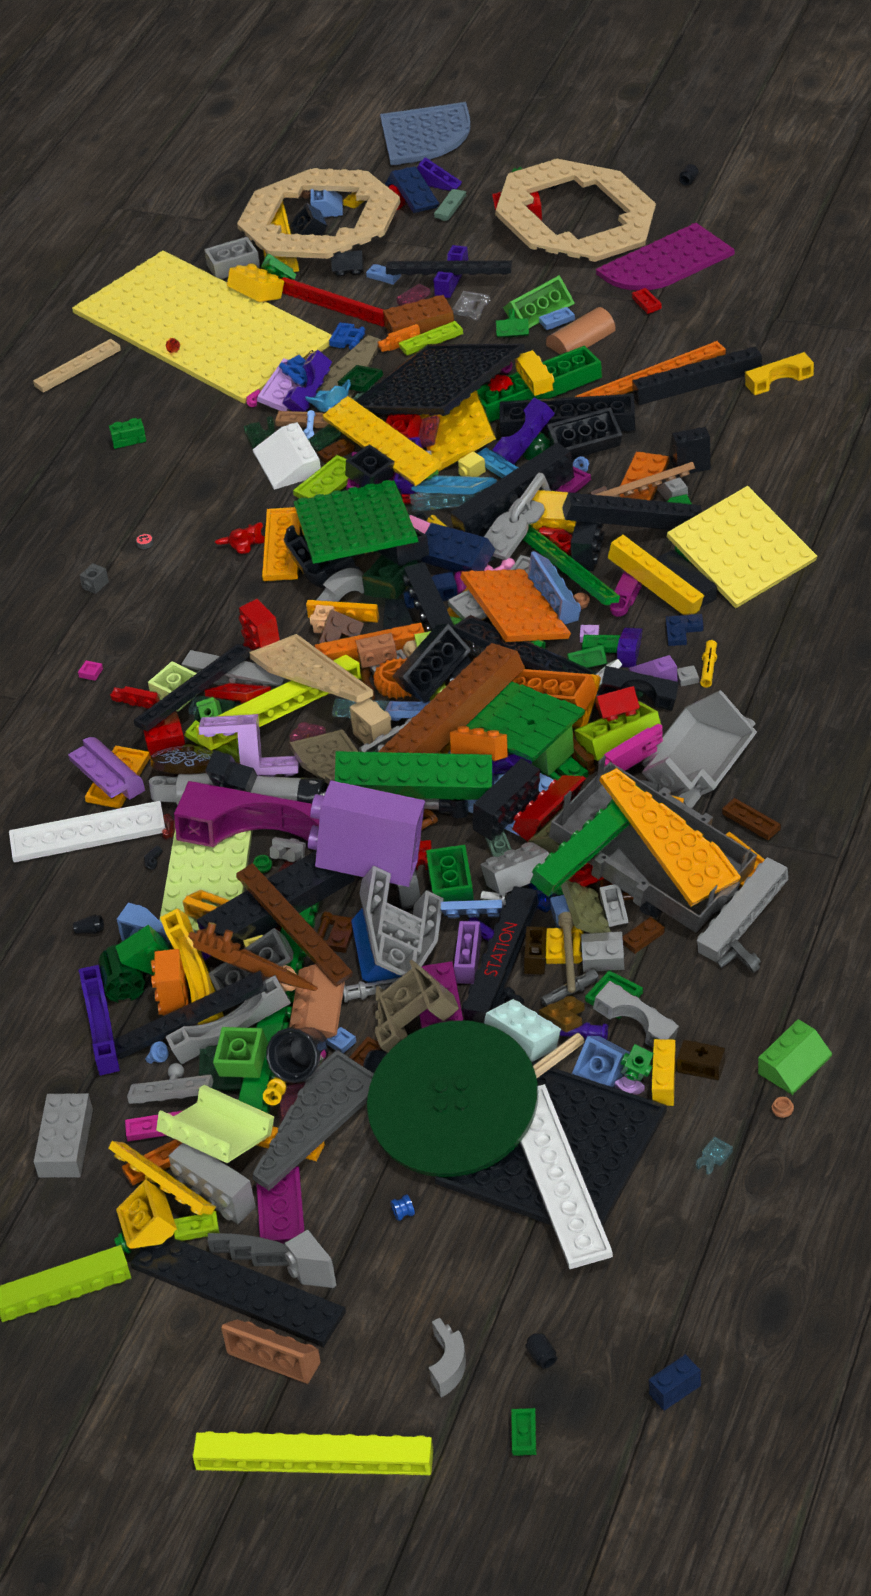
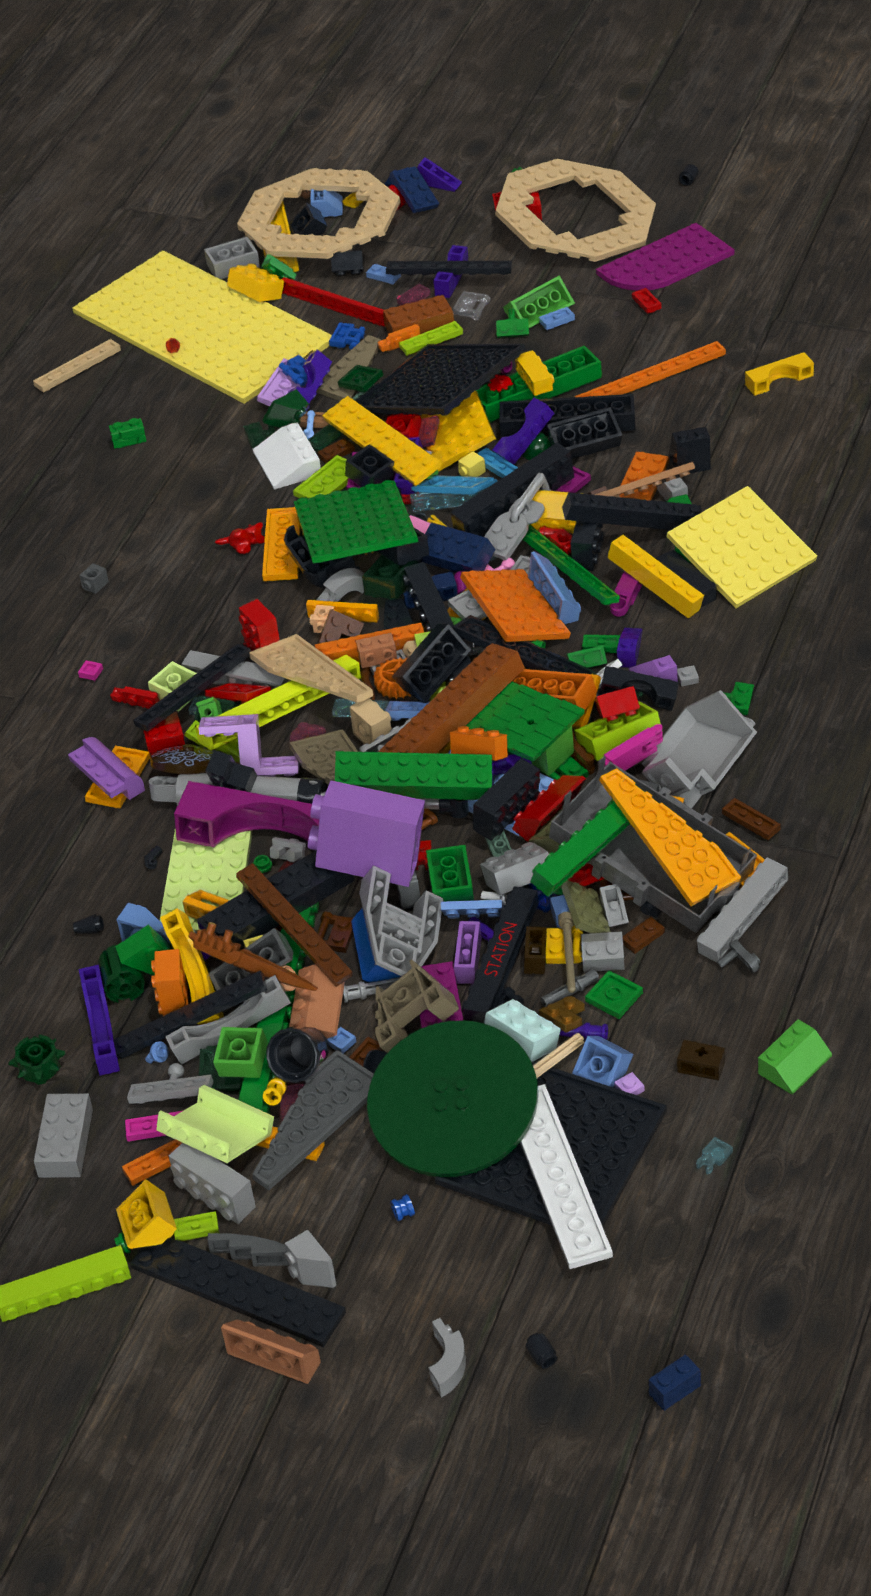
white plate [9,801,166,862] -> none
yellow plate [108,1141,216,1215] -> none
tile [136,534,154,549] -> none
clear red arm [161,814,175,839] -> none
neon yellow brick [193,1431,433,1475] -> none
dark pink arm [246,389,261,407] -> none
magenta plate [256,1166,305,1244] -> none
dark azure brick [305,380,351,412] -> none
sand blue plate [380,102,471,165] -> none
sand green tile [434,189,466,221] -> none
green plate [512,1408,536,1455] -> none
nougat brick [546,307,616,355] -> none
medium blue plate [573,456,589,472] -> none
nougat plate [573,593,590,609] -> none
lavender plate [580,625,599,643] -> none
light grey arch [593,981,679,1048] -> none
green brick [620,1044,654,1082] -> none
black brick [632,346,762,405] -> none
yellow brick [652,1039,676,1106] -> none
dark blue plate [666,614,704,646] -> none
yellow pin [700,640,717,687] -> none
nougat plate [772,1097,794,1117] -> none
none -> dark green brick [8,1035,66,1085]
none -> dark green slope [262,389,309,428]
none -> green plate [723,682,754,715]

